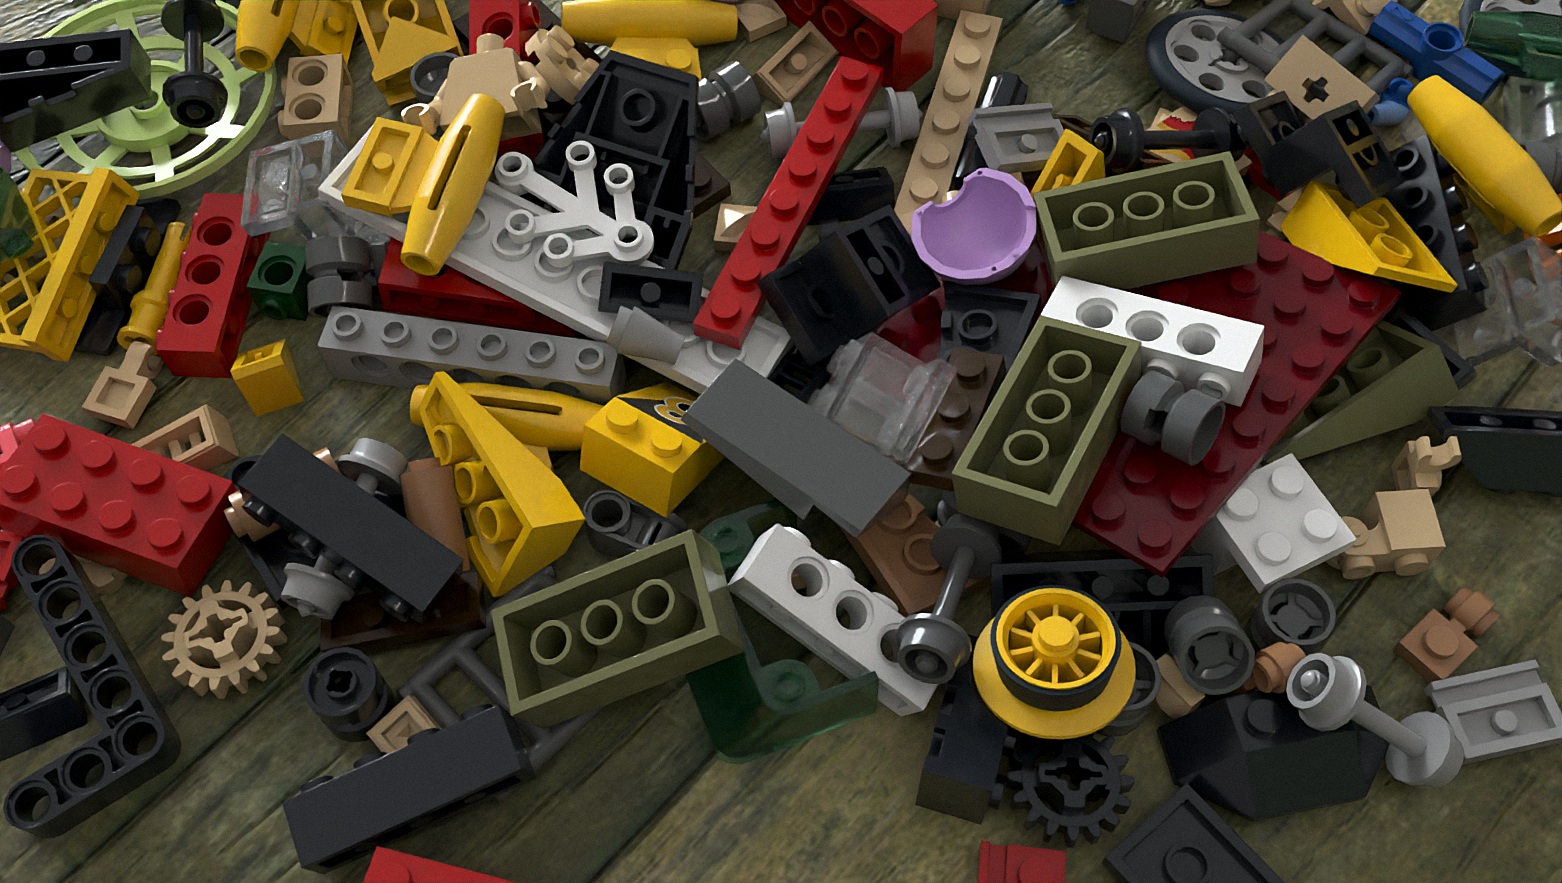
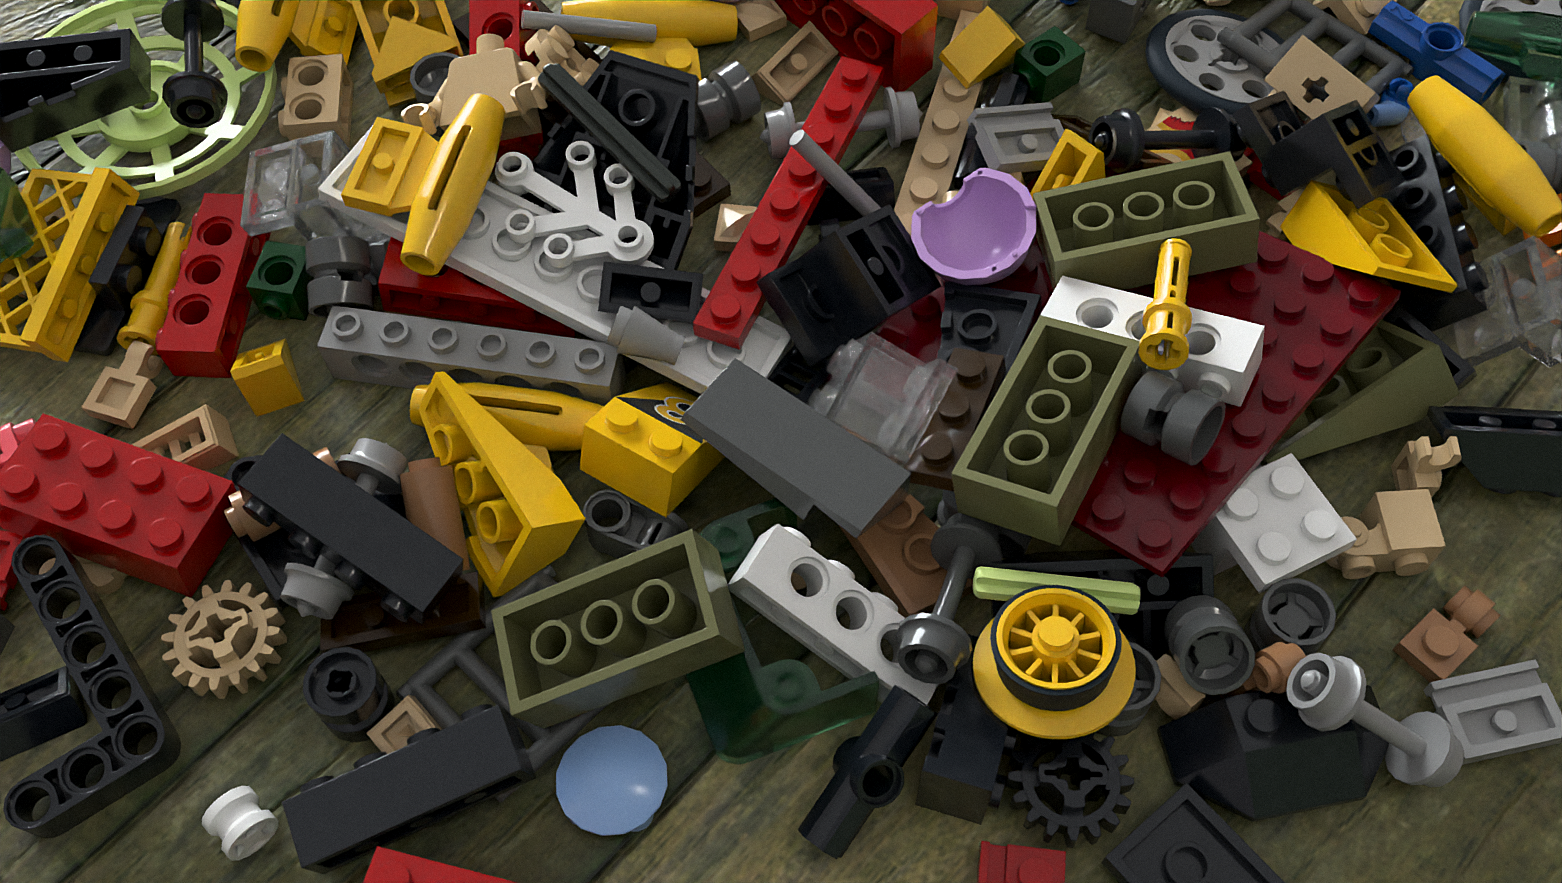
none -> white wheel [202,786,279,861]
none -> light grey bar [521,10,657,42]
none -> pearl dark grey axle [538,63,681,203]
none -> light blue dish [556,725,668,836]
none -> light grey bar [789,130,881,217]
none -> black piece [798,685,938,859]
none -> yellow slope [938,6,1026,89]
none -> yellowish green axle [973,566,1140,615]
none -> dark green brick [1012,26,1086,103]
none -> yellow pin [1138,238,1192,370]

